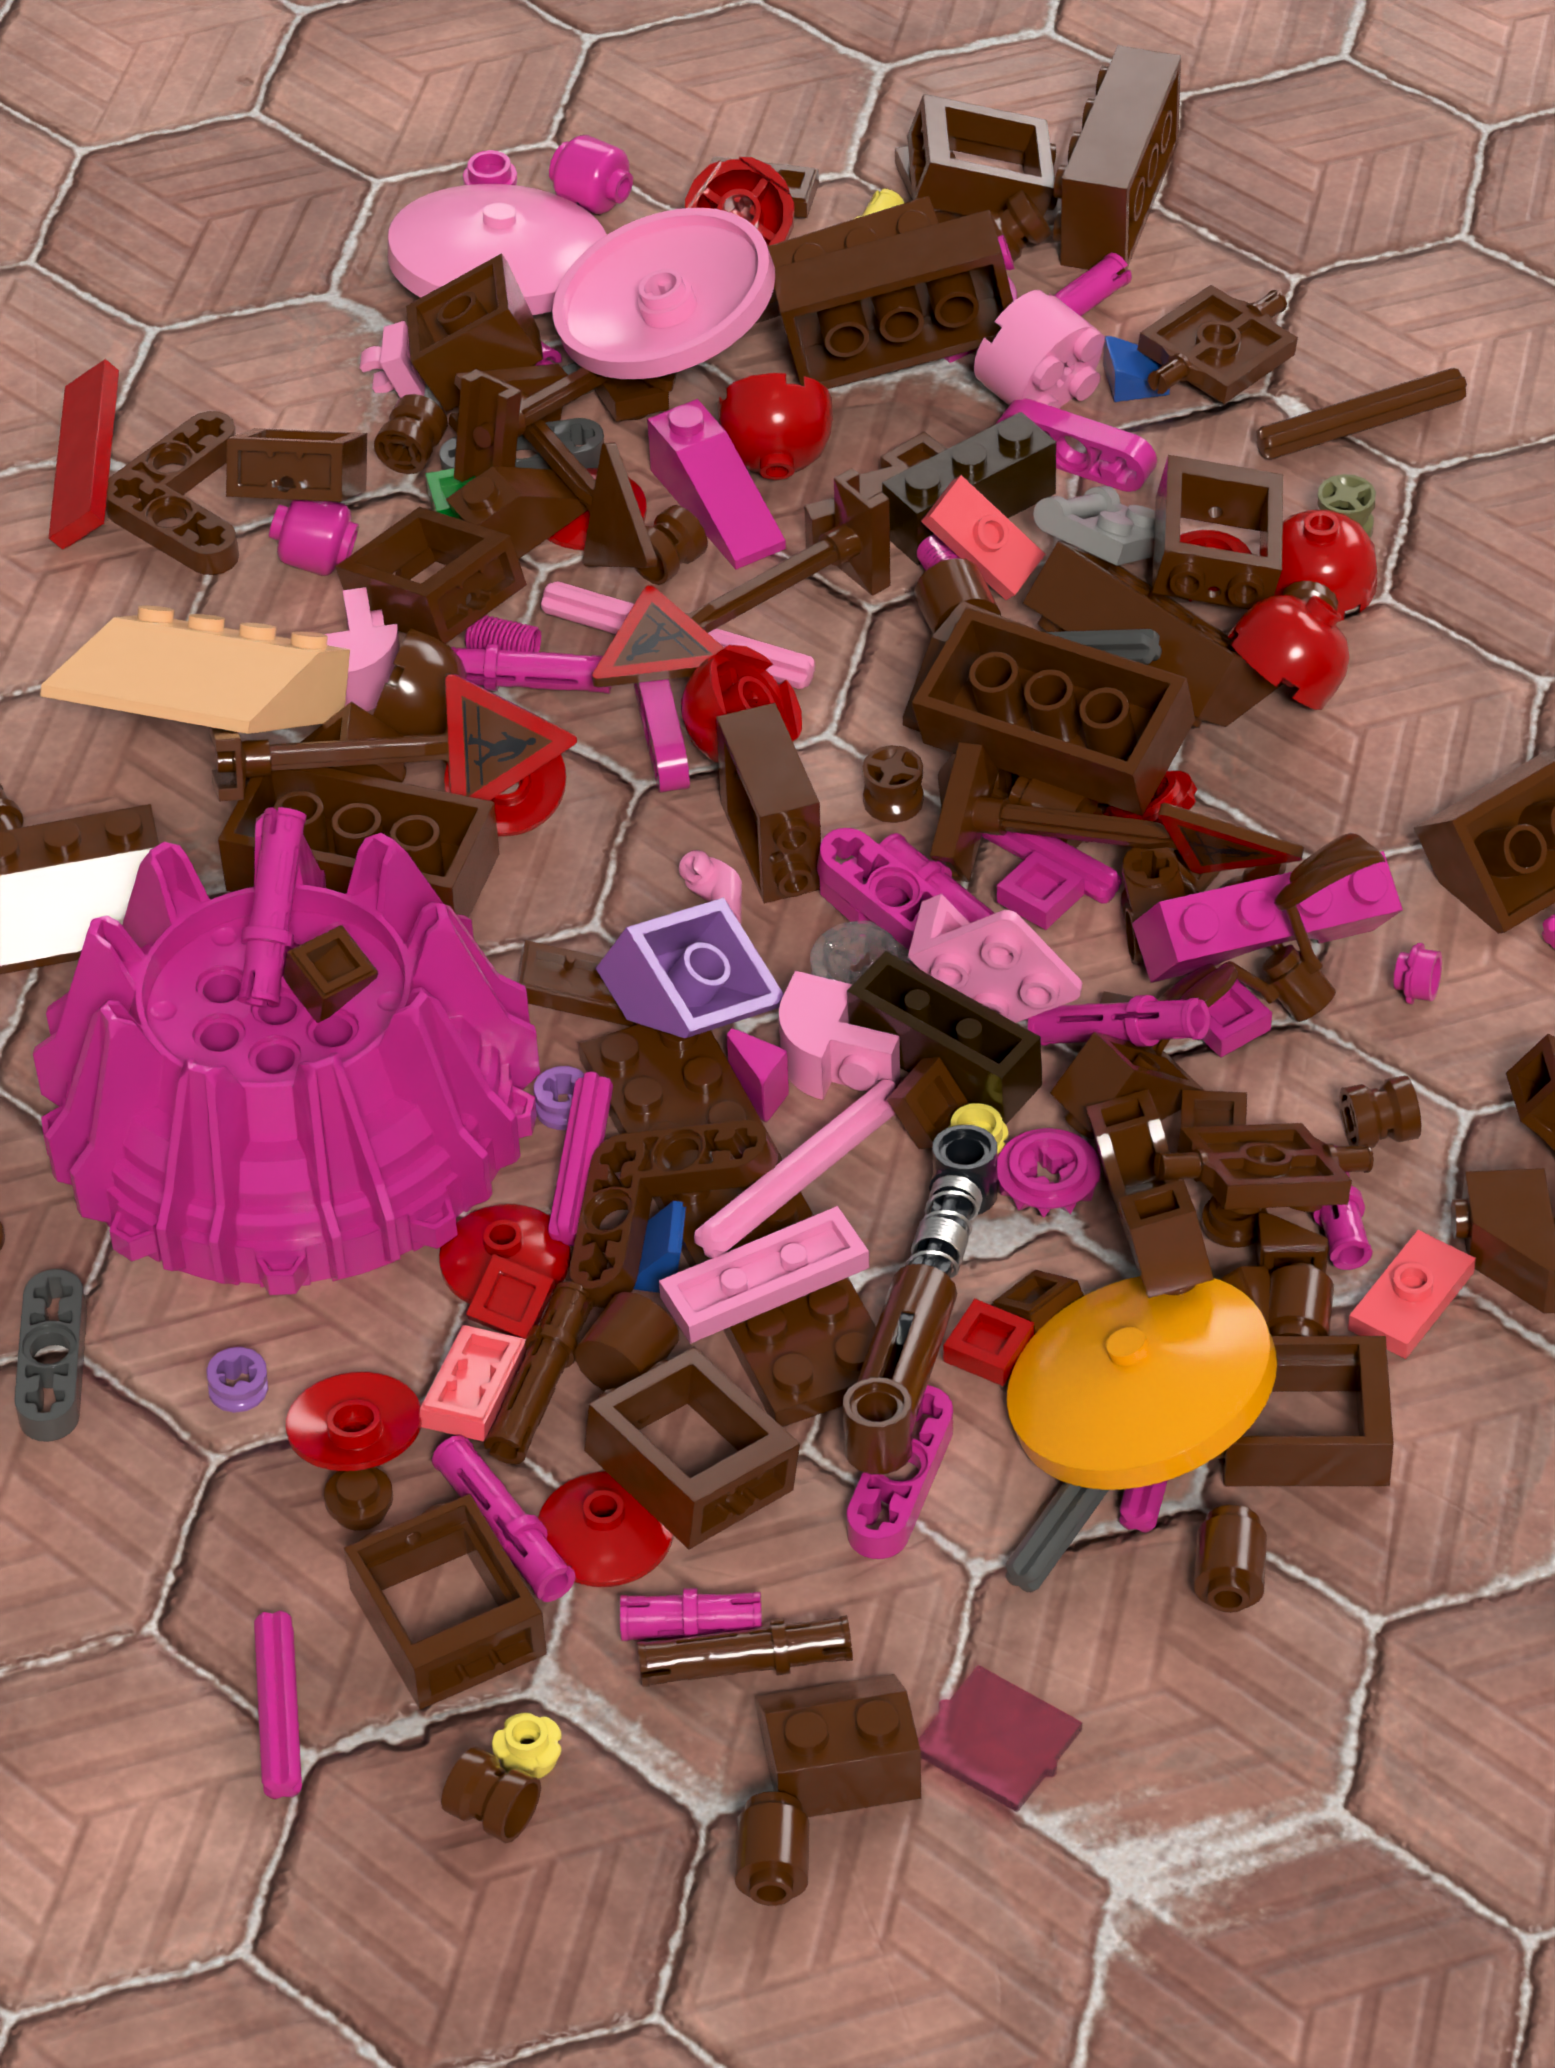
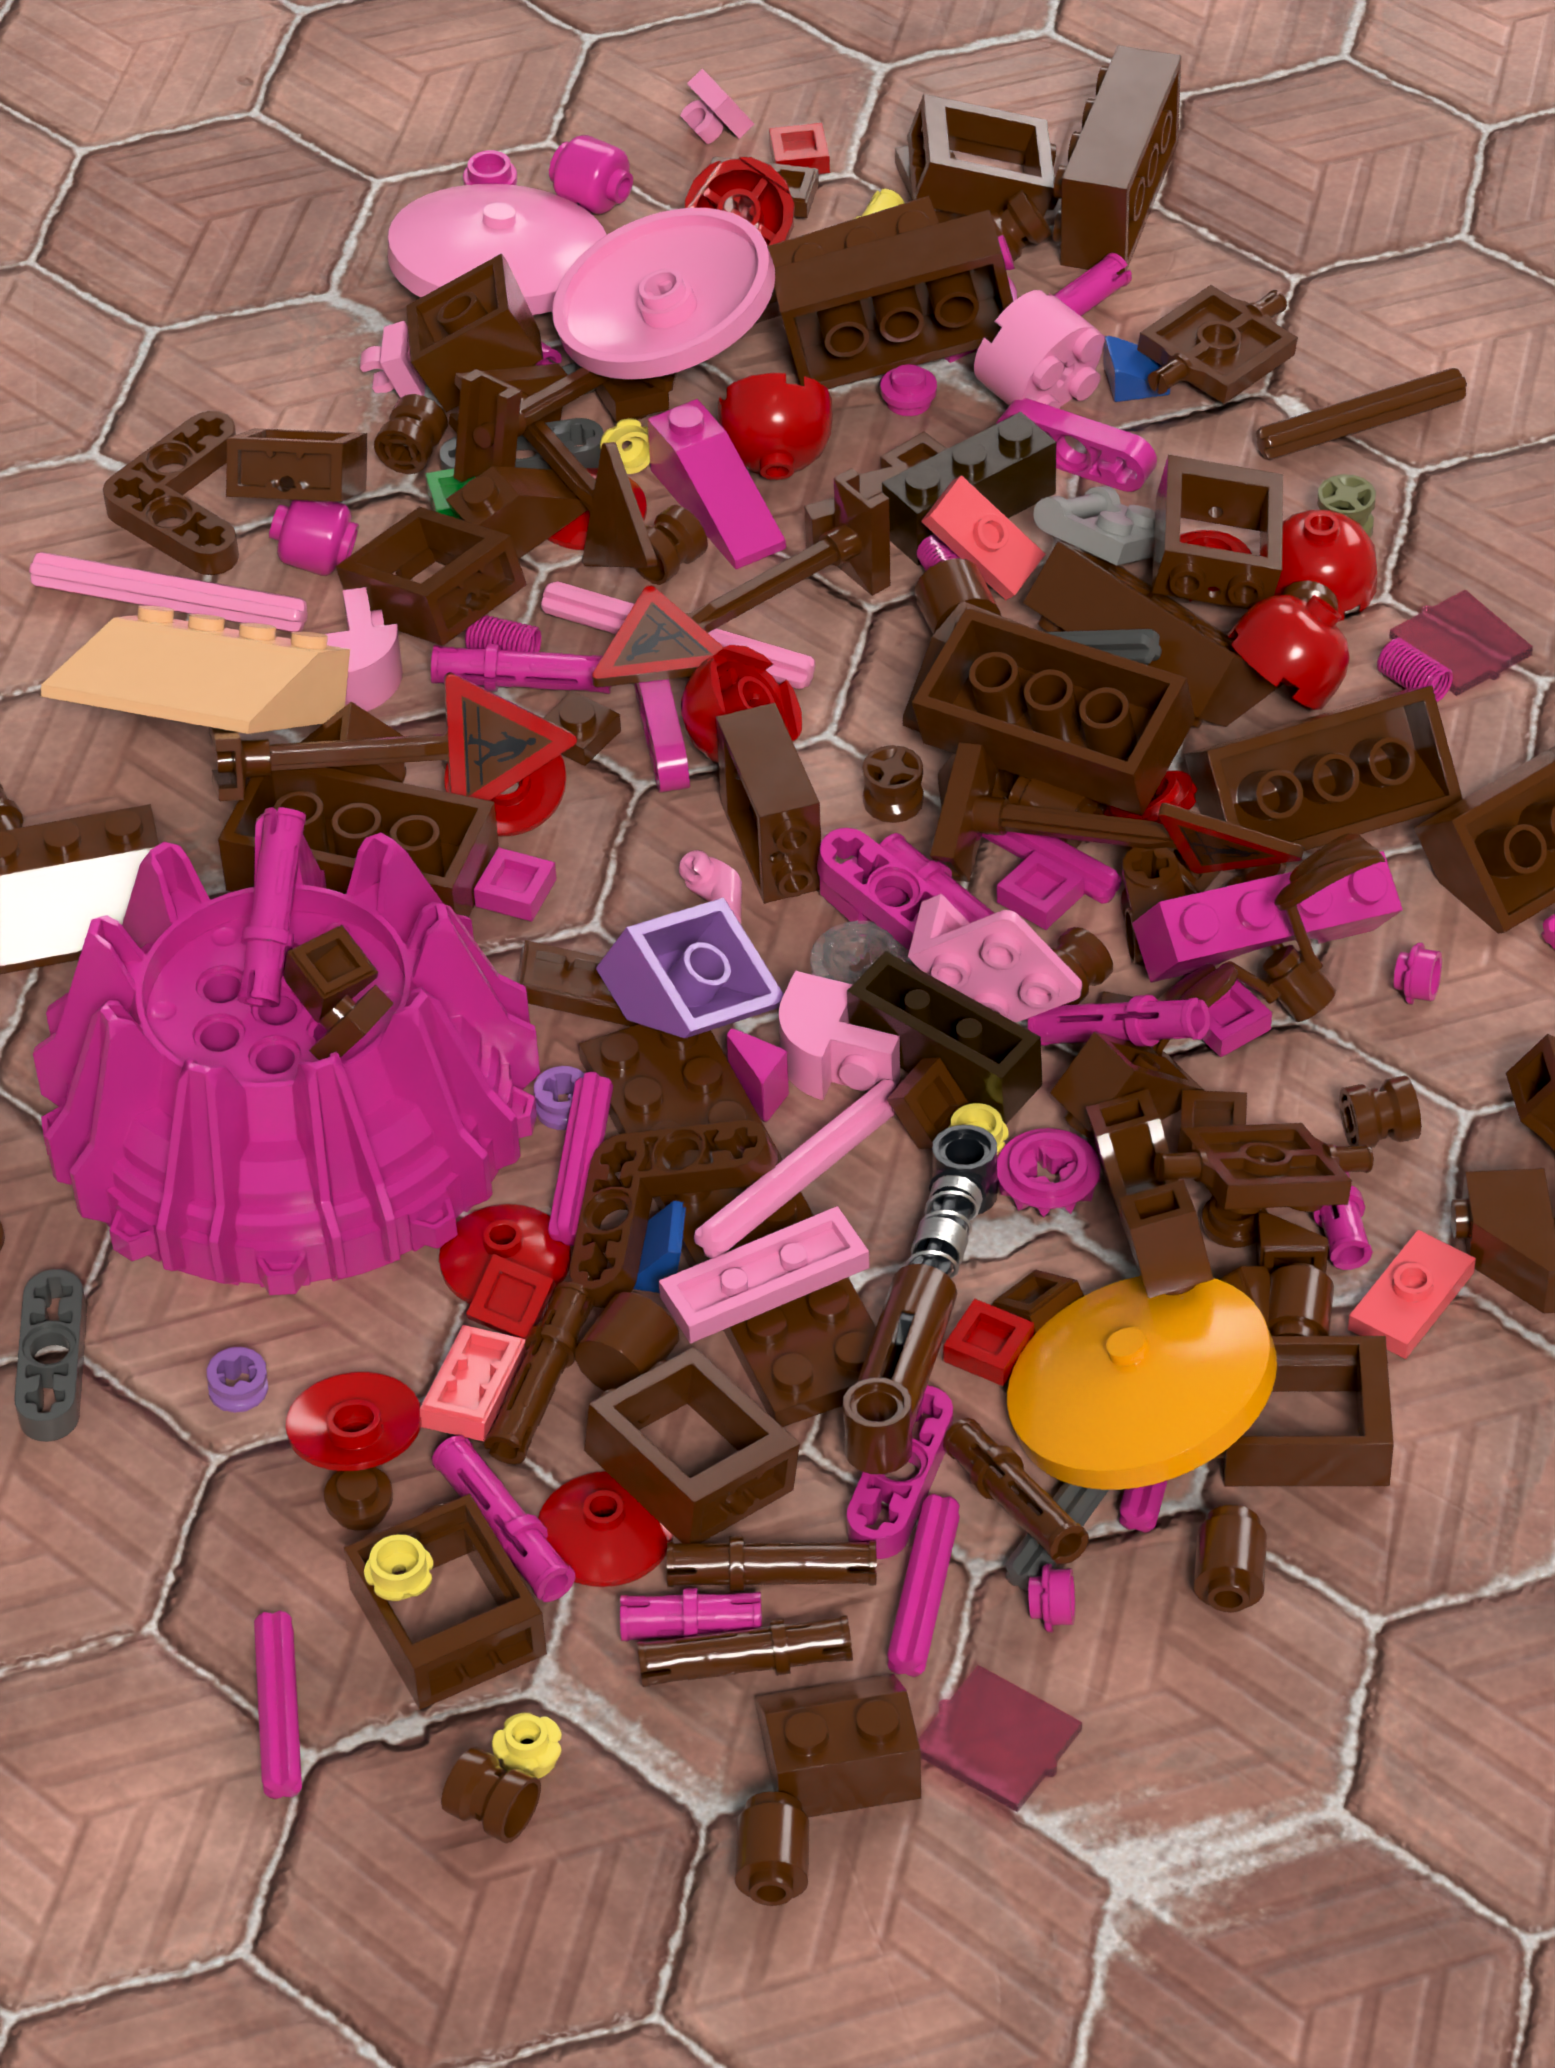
red tile [48,359,119,550] -> none
reddish brown cylinder [373,628,467,736] -> none
none -> bright pink axle [29,552,308,633]
none -> reddish brown plate [309,985,394,1060]
none -> light yellow plate [364,1535,434,1601]
none -> dark pink plate [474,847,557,922]
none -> reddish brown plate [544,691,621,766]
none -> light yellow plate [600,418,650,474]
none -> reddish brown pin [667,1536,877,1592]
none -> bright pink tile [680,69,754,144]
none -> plate [769,122,830,174]
none -> dark pink plate [880,364,937,416]
none -> dark pink axle [887,1494,960,1677]
none -> reddish brown pin [943,1418,1089,1565]
none -> dark pink plate [1028,1563,1075,1633]
none -> reddish brown wheel [1051,927,1113,1005]
none -> reddish brown slope [1184,685,1463,871]
none -> dark pink piece [1377,638,1453,702]
none -> clear pink piece [1389,590,1533,696]

